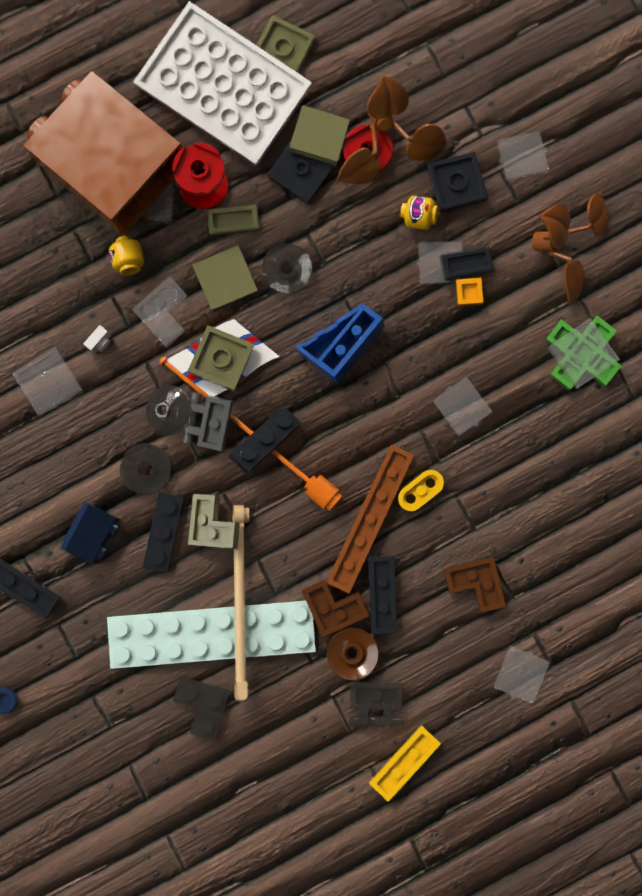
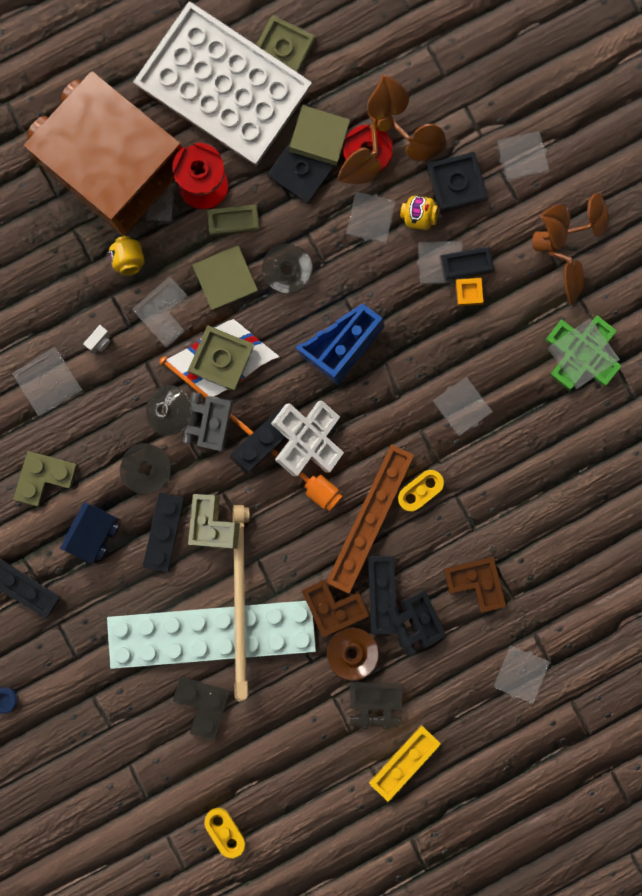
none -> olive plate [13,451,78,507]
none -> yellow plate [204,808,245,858]
none -> white plate [271,401,344,476]
none -> clear piece [346,192,395,243]
none -> black plate [386,590,446,656]

